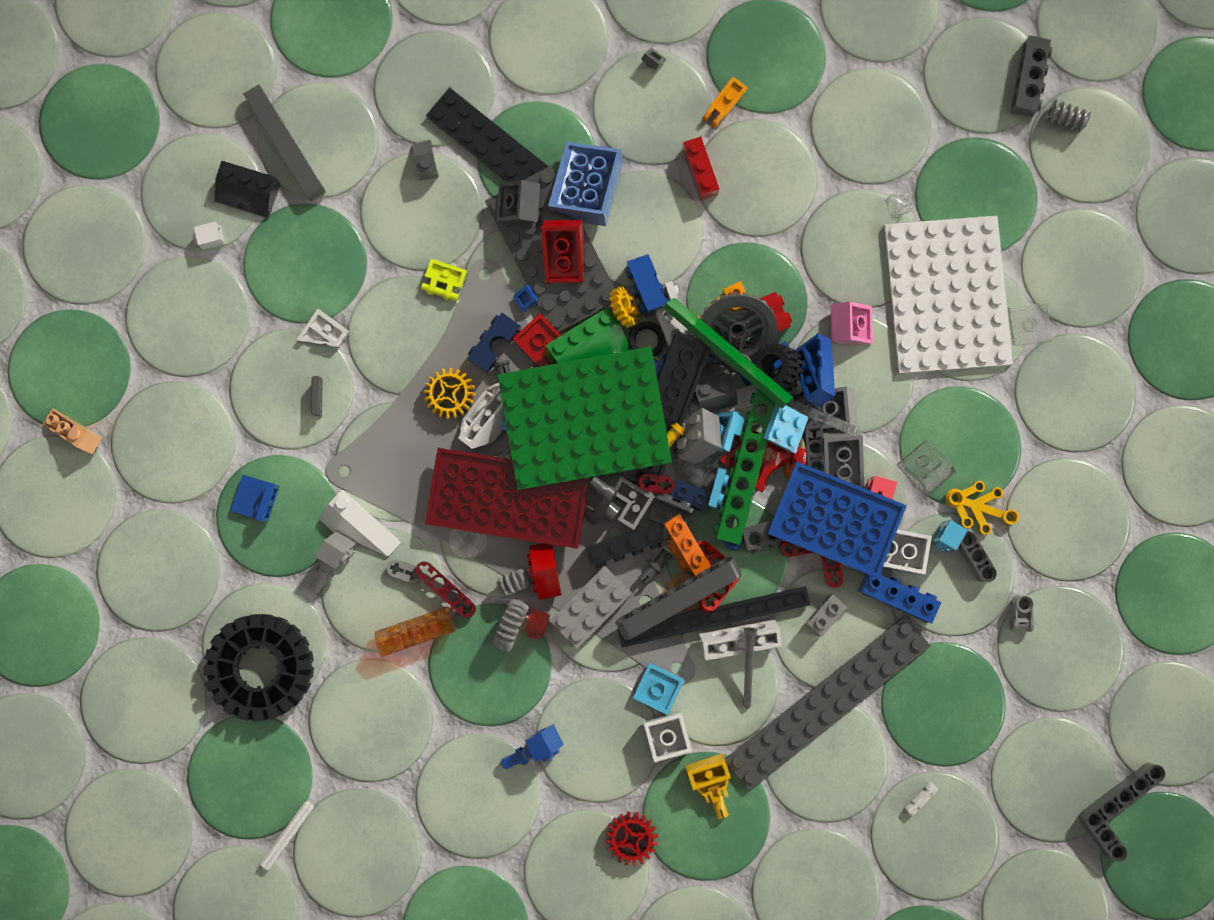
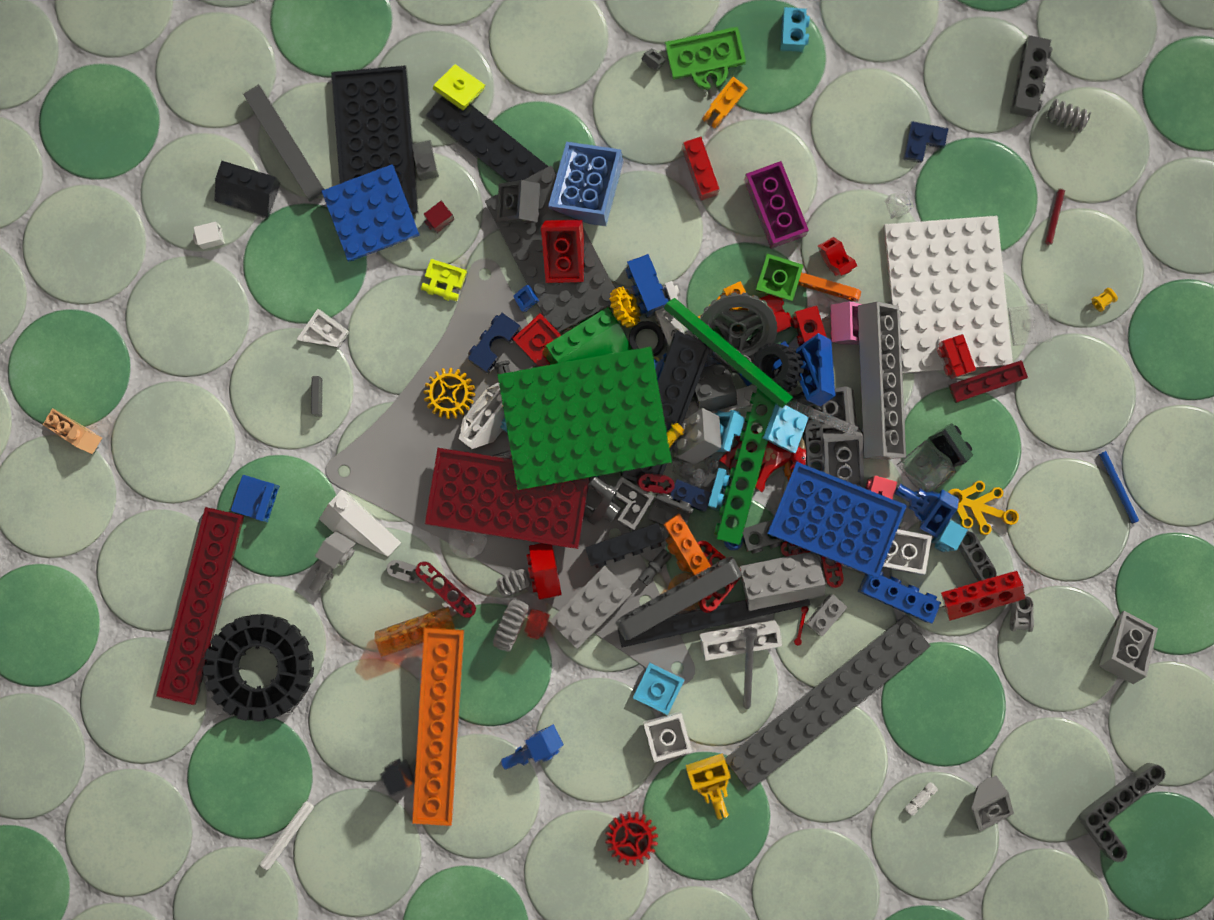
none -> dark red plate [156,507,244,705]
none -> blue plate [322,164,420,262]
none -> black plate [331,65,419,214]
none -> black brick [380,758,415,796]
none -> orange plate [412,628,464,826]
none -> dark red brick [423,200,455,233]
none -> neon yellow plate [433,64,485,110]
none -> bright green plate [665,27,746,90]
none -> light grey brick [740,552,826,611]
none -> magenta brick [744,161,809,249]
none -> bright green slope [756,254,804,301]
none -> medium azure brick [780,7,810,52]
none -> red brick [792,306,826,347]
none -> red hinge [794,606,809,646]
none -> orange beam [798,272,861,302]
none -> red brick [818,237,857,276]
none -> light grey brick [857,302,906,460]
none -> blue brick [894,483,959,538]
none -> dark blue plate [904,121,949,163]
none -> black slope [929,423,973,469]
none -> red brick [937,334,976,380]
none -> red brick [941,570,1025,621]
none -> dark red plate [949,360,1028,403]
none -> light grey slope [972,775,1014,831]
none -> dark red bar [1045,189,1065,245]
none -> yellow bush [1091,287,1118,312]
none -> blue bar [1099,451,1139,524]
none -> light grey slope [1099,611,1158,684]

